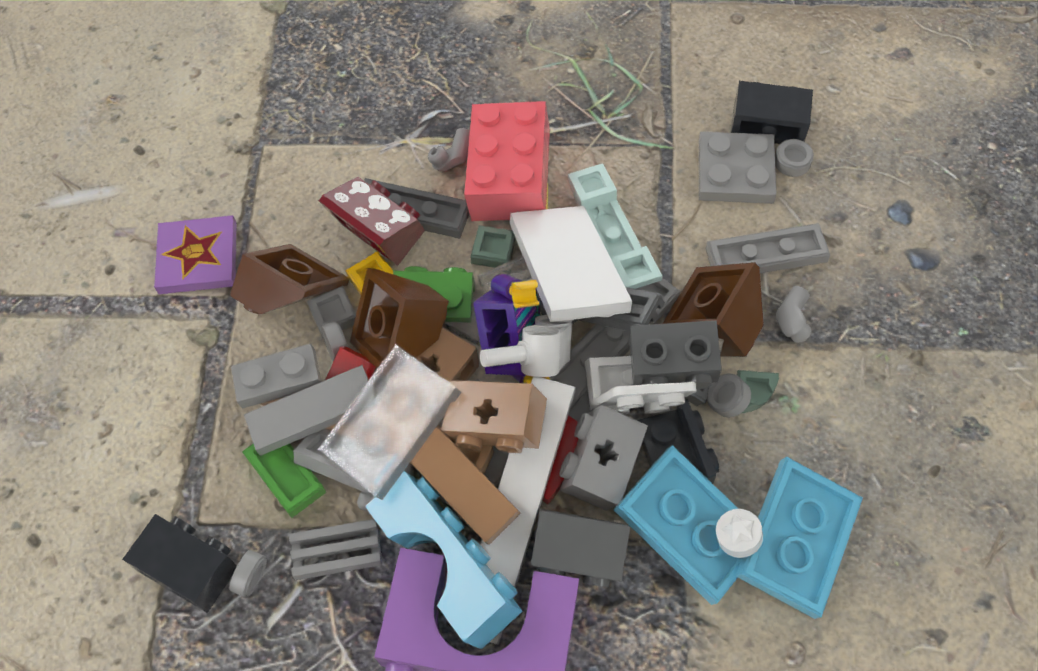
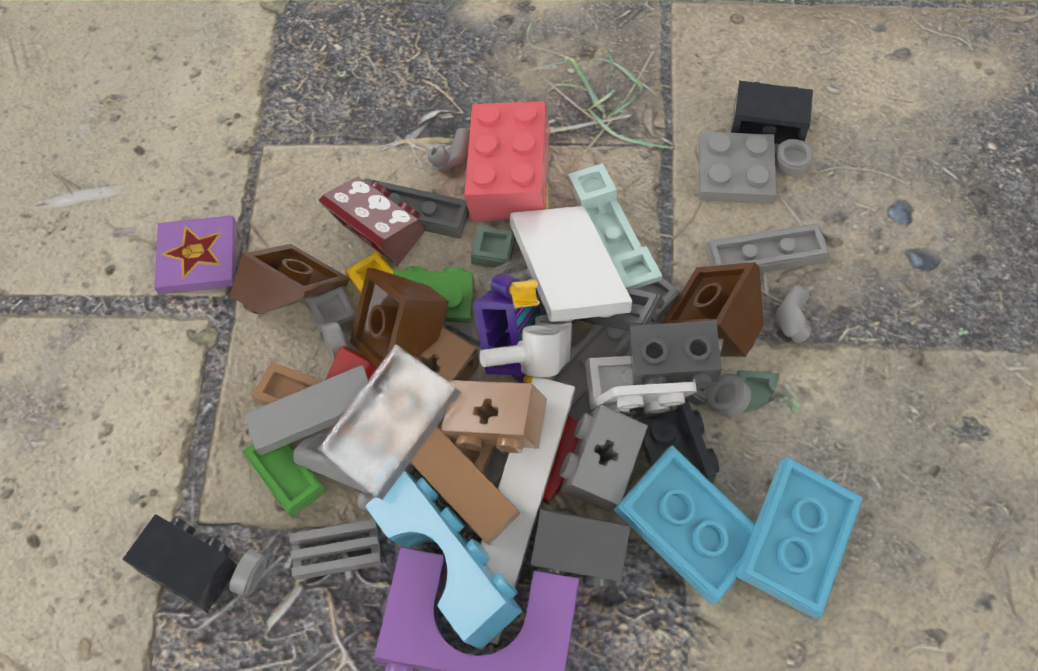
light grey plate [231,343,322,409] -> none
white tile [716,509,763,558] -> none

